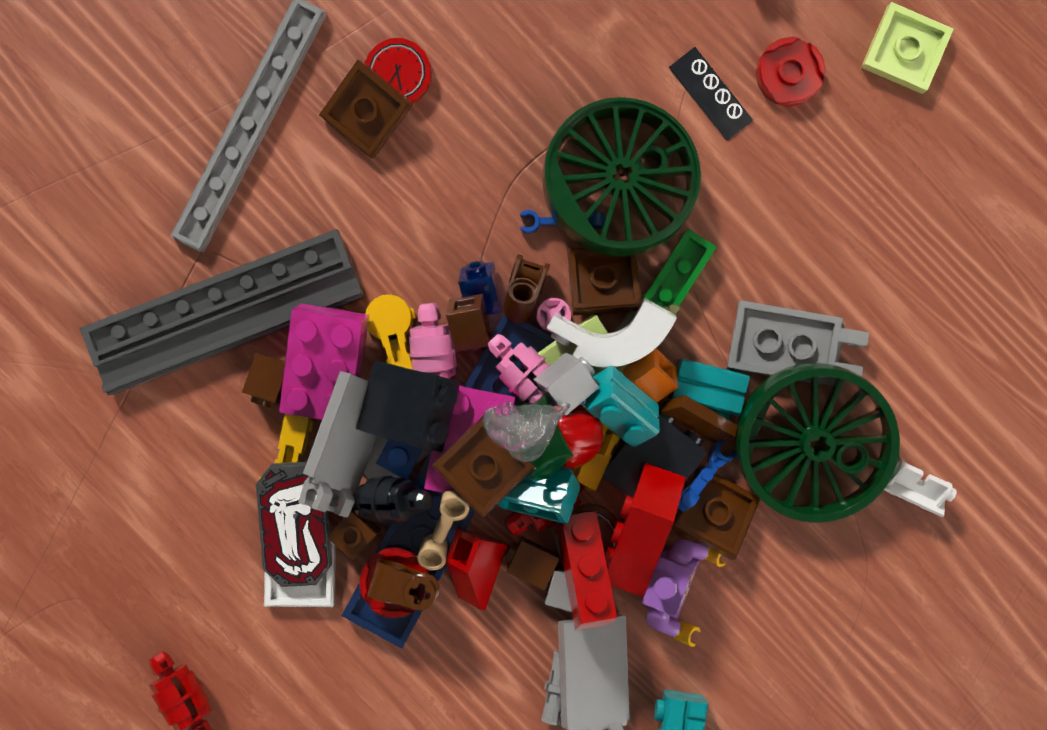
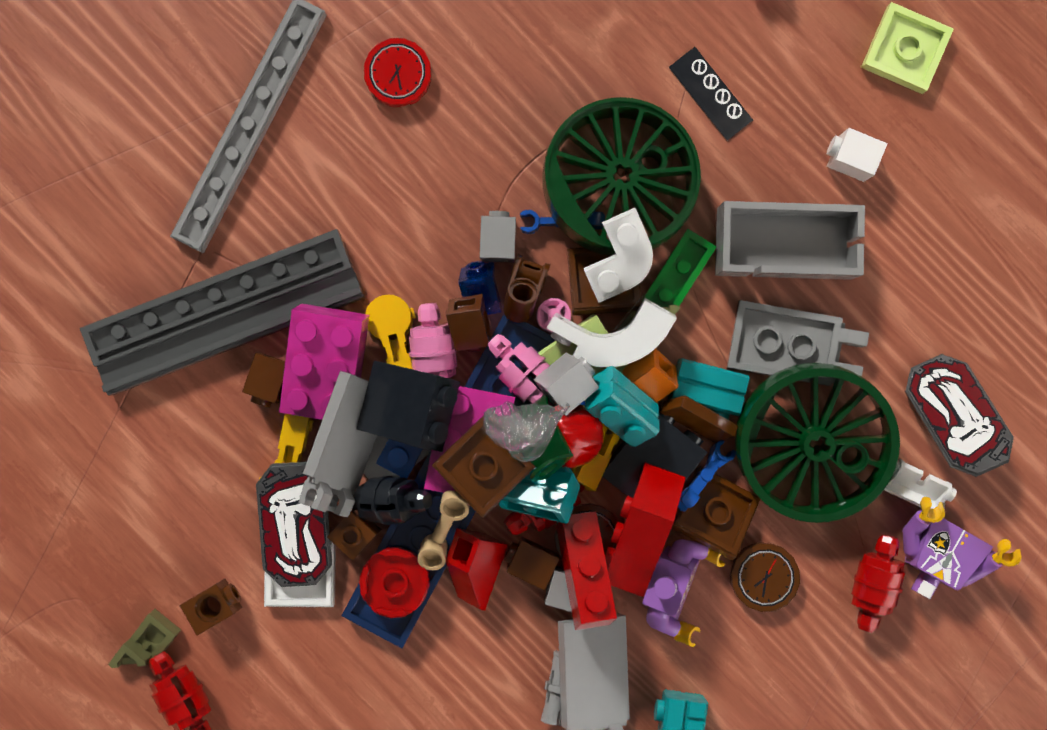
reddish brown tile [319,59,414,158] -> none
reddish brown piece [368,559,440,610] -> none
red tile [756,37,826,107] -> none
none -> olive slope [108,609,181,668]
none -> reddish brown brick [179,578,242,636]
none -> light grey brick [480,211,516,263]
none -> white plate [584,208,653,303]
none -> light grey piece [715,201,865,280]
none -> reddish brown tile [730,542,800,612]
none -> white brick [826,128,888,182]
none -> red piece [851,534,905,633]
none -> medium lavender torso [902,497,1021,600]
none -> shield [905,354,1014,477]

